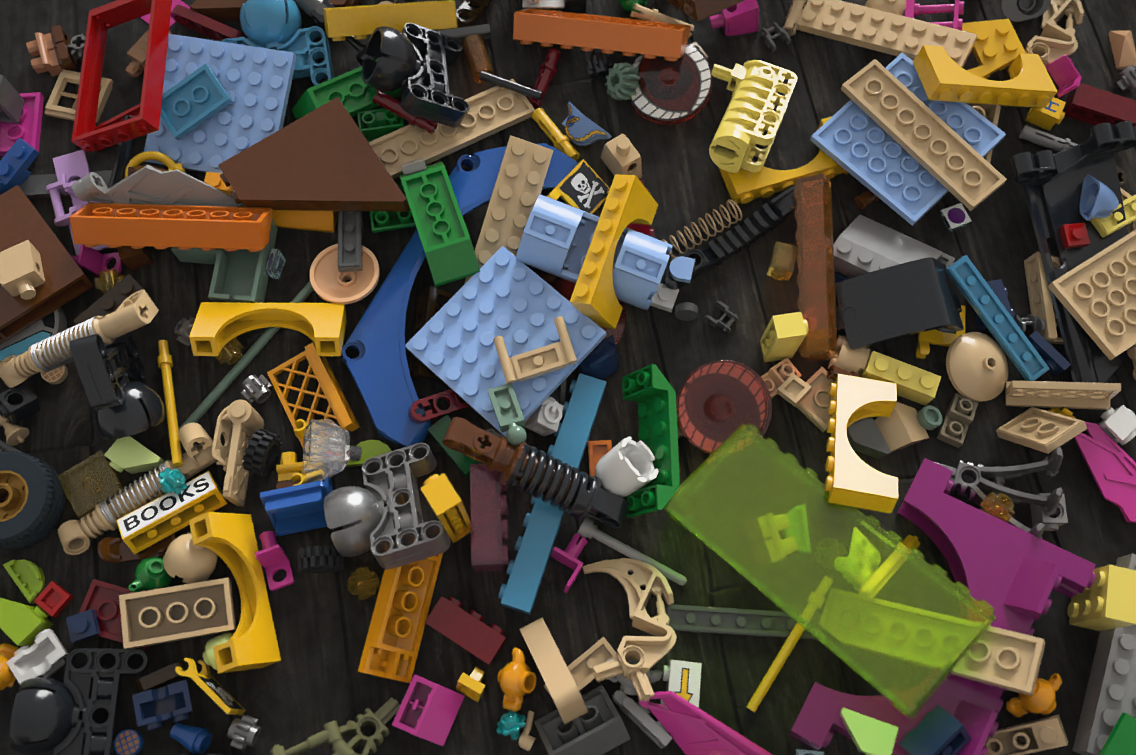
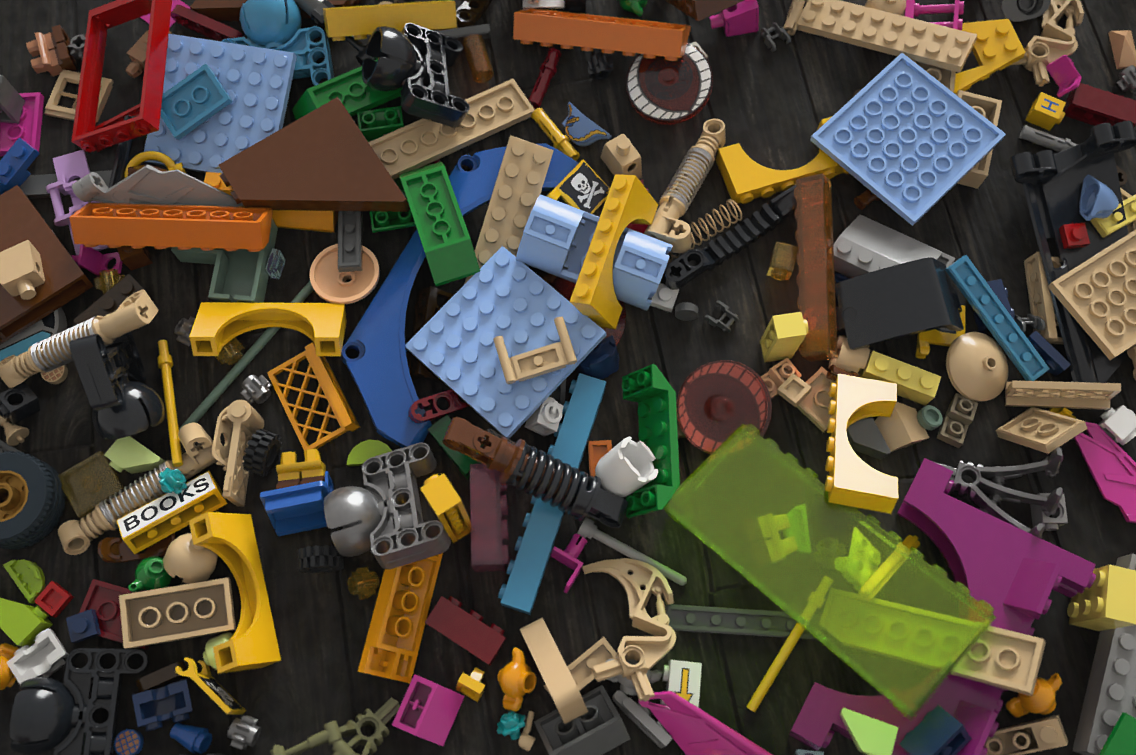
dark pink bracket [255,531,295,591] -> none
clear torso [291,419,362,486] -> none
dark red pin [373,90,438,135] -> none
light grey tile [402,159,427,175] -> none
black bar [479,71,543,100] -> none
sand green plate [488,383,527,446] -> none
sand green gear [604,62,641,100] -> none
tan pin [631,3,694,38] -> none
light blue tile [669,256,695,283] -> none
light yellow piece [709,60,797,173] -> none
tan plate [841,59,1007,211] -> none
yellow arch [913,45,1058,108] -> none
tile [939,203,972,232] -> none
clear yellow gear [980,492,1015,522] -> none
none -> tan piece [644,118,725,253]

